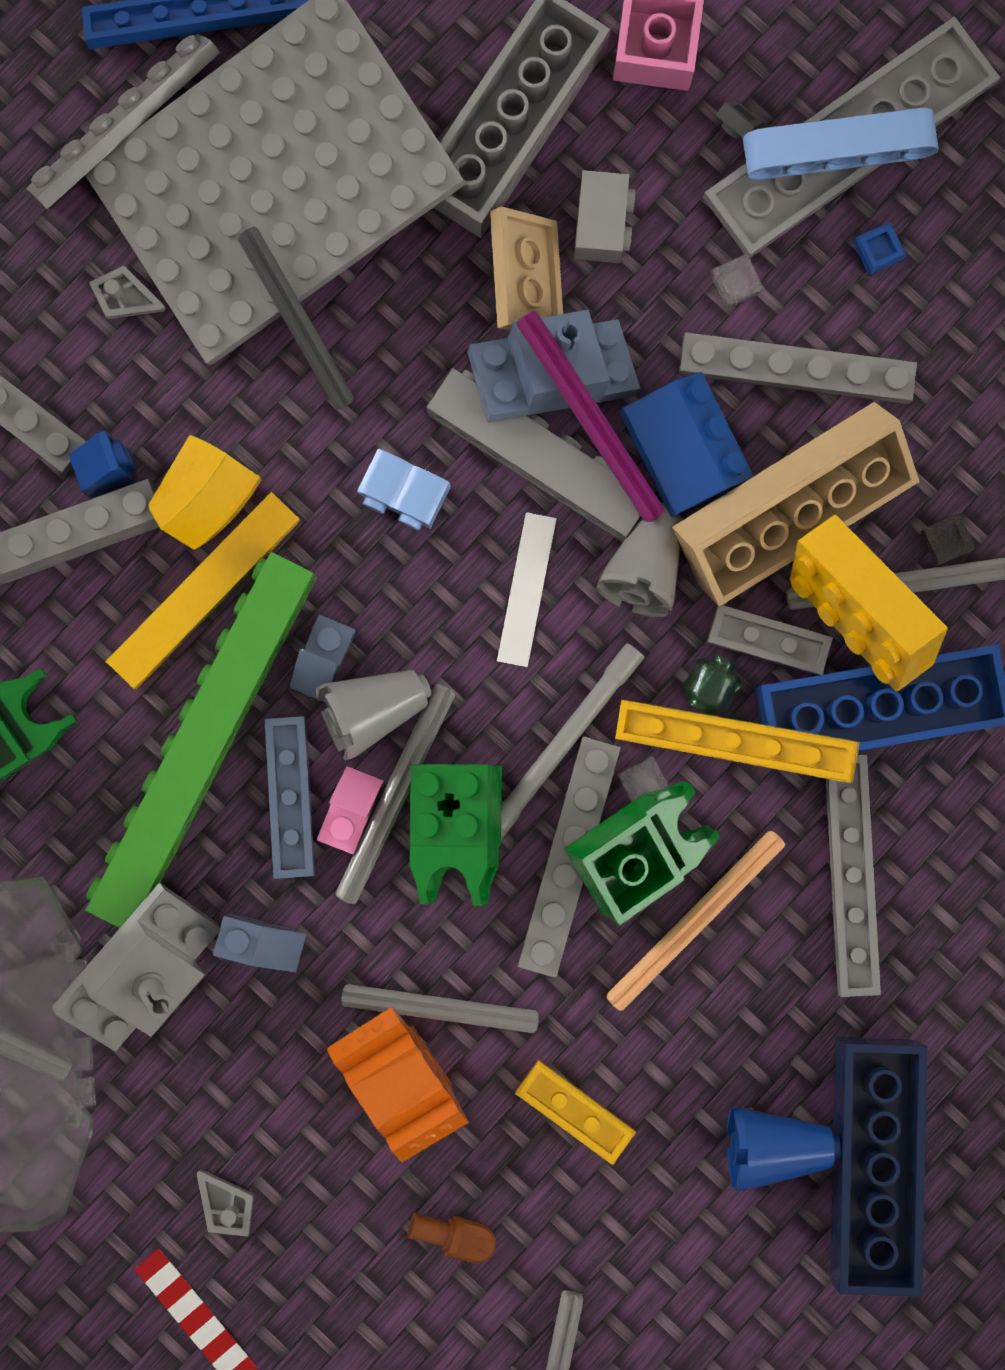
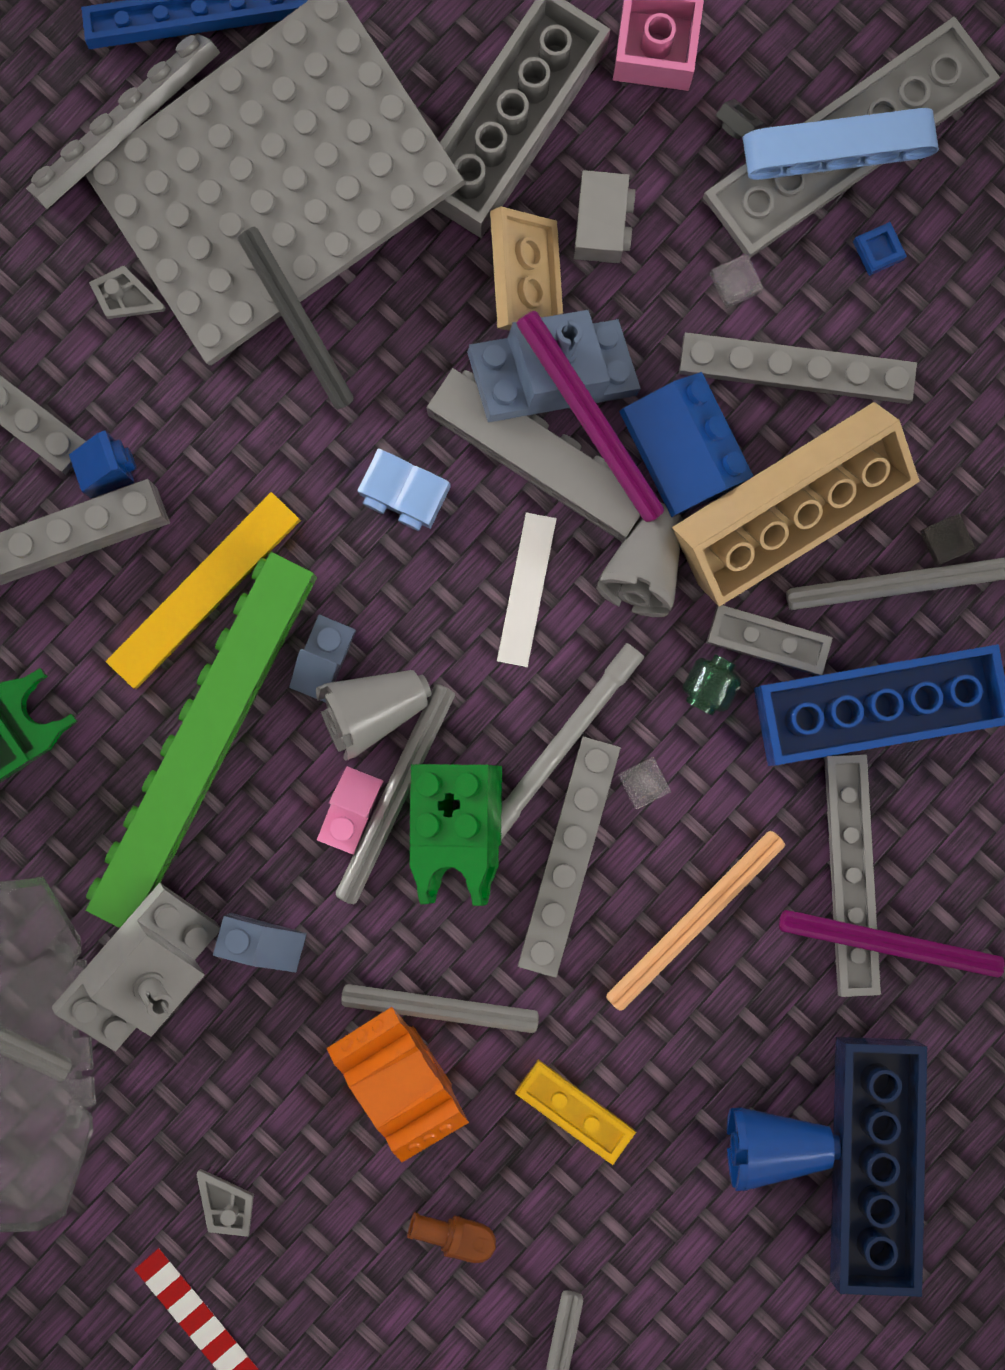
yellow slope [149,435,262,550] -> none
sand blue plate [264,716,315,879] -> none
green brick [564,781,720,926] -> none
yellow tile [615,700,860,783] -> none
yellow brick [790,514,948,692] -> none
none -> magenta axle [779,910,1005,978]

